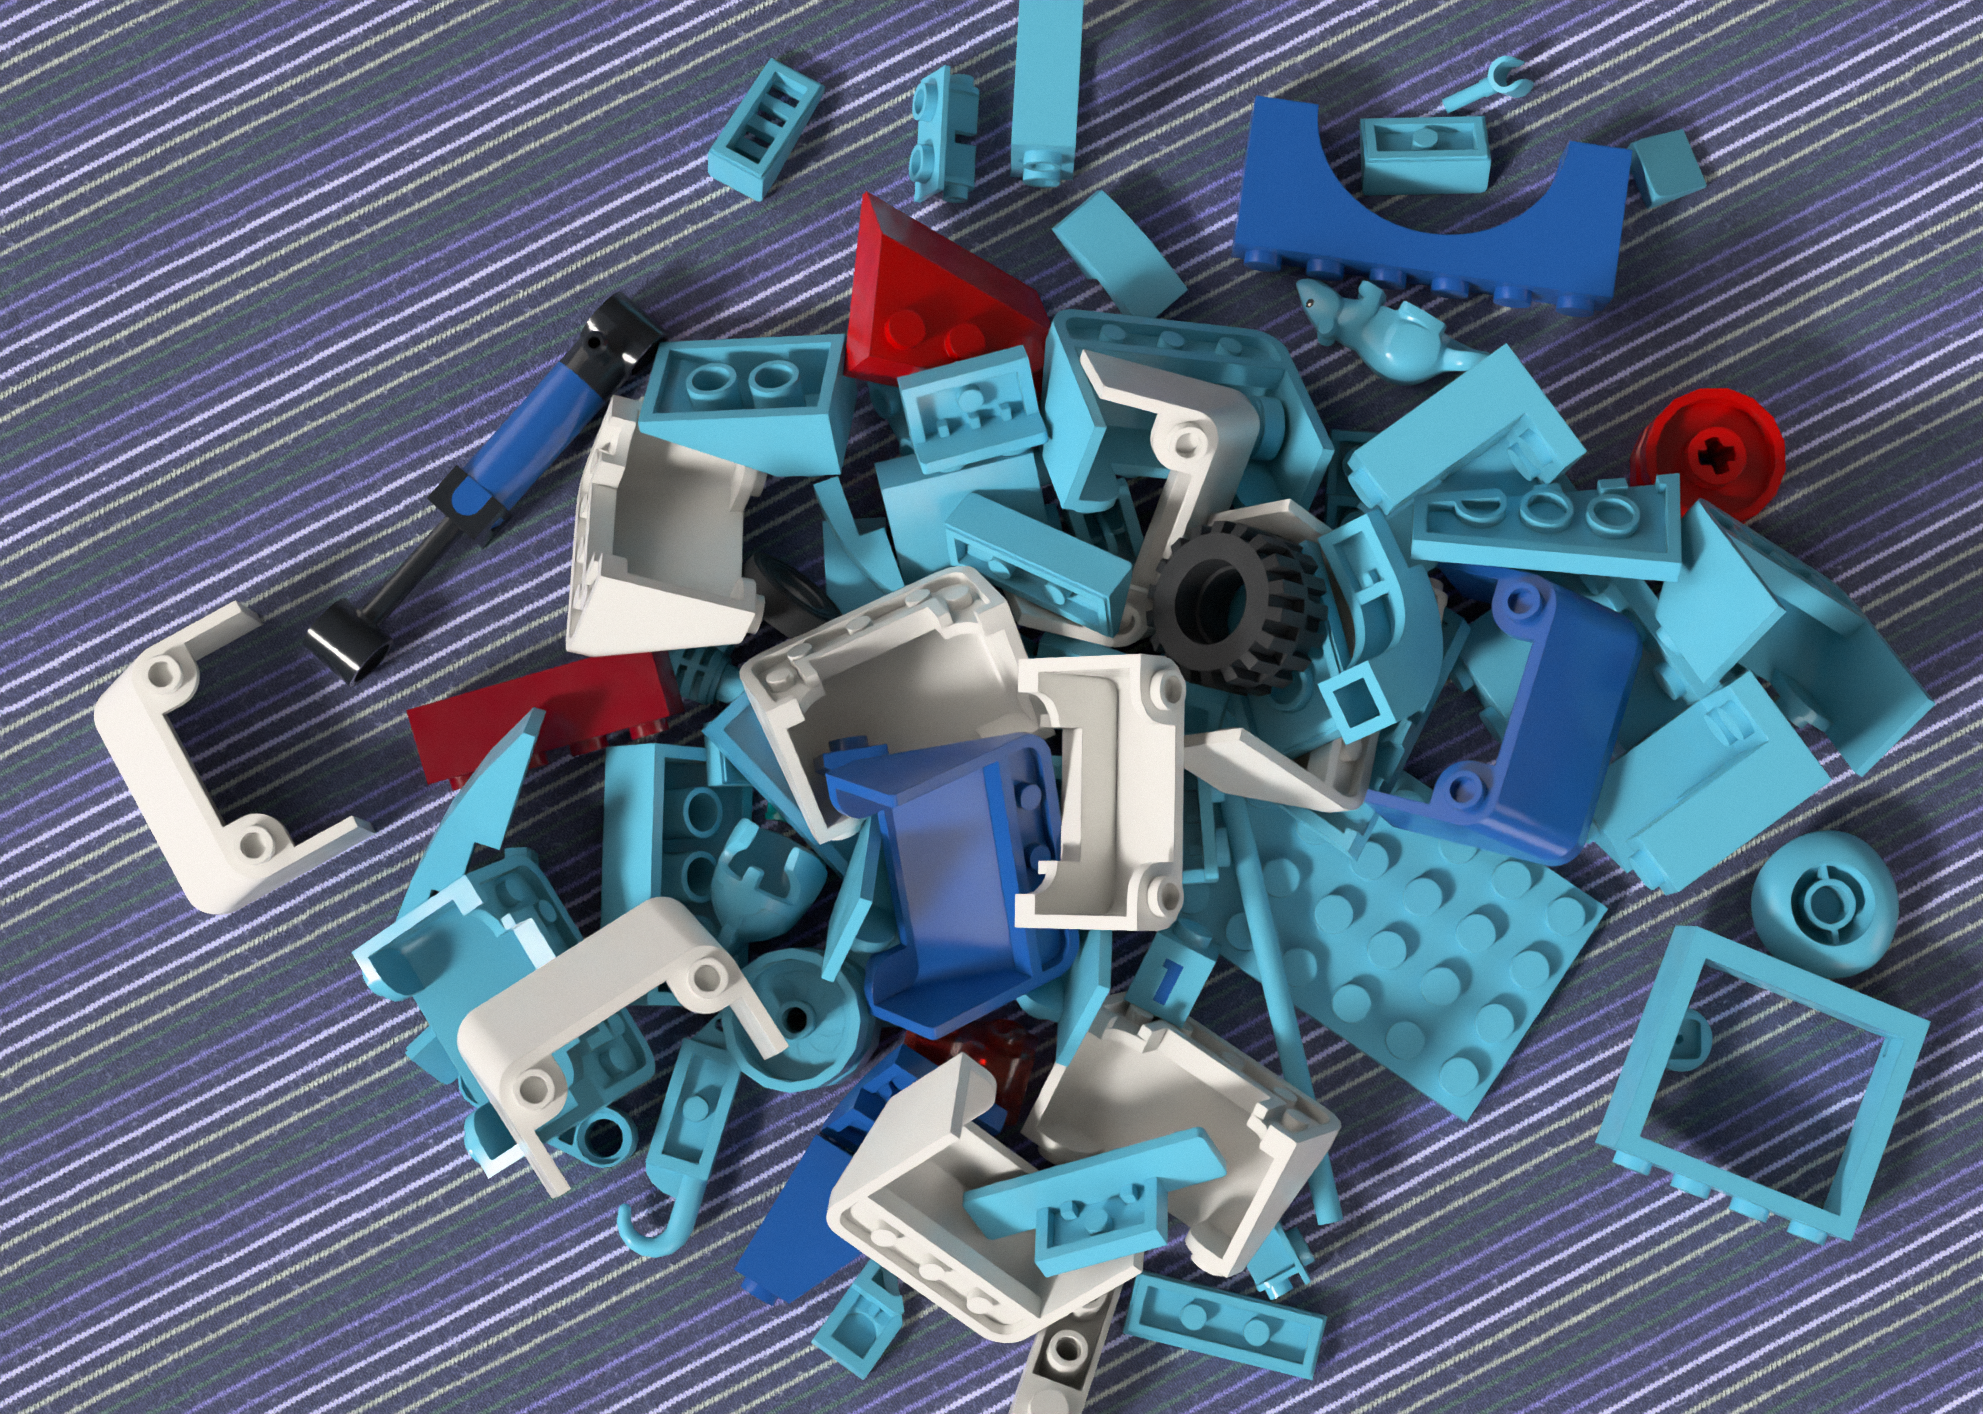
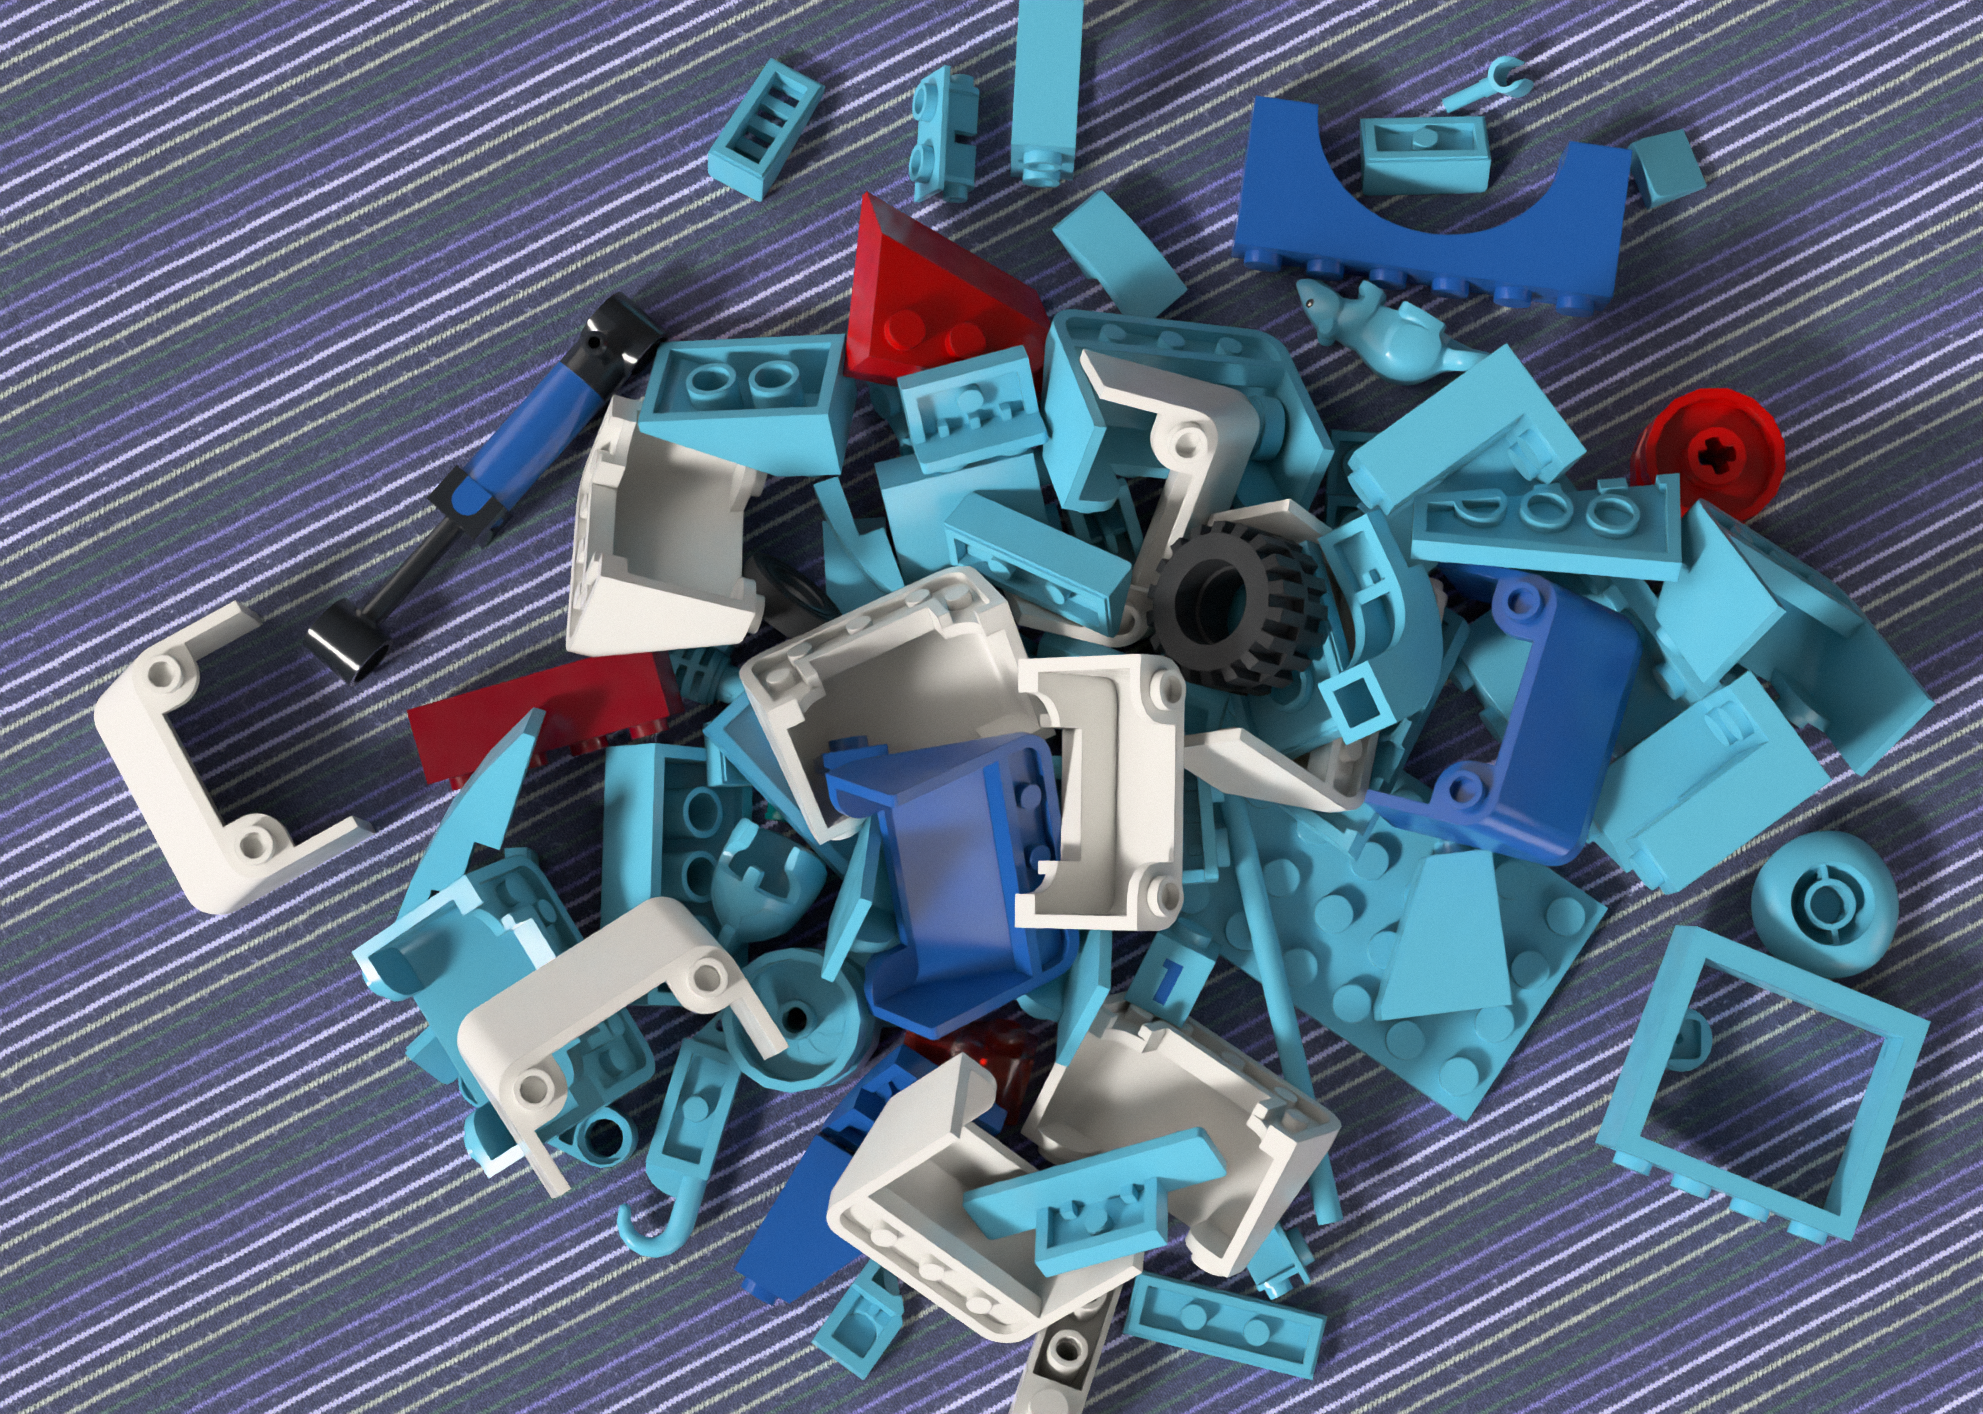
none -> medium azure slope [1373,841,1513,1021]

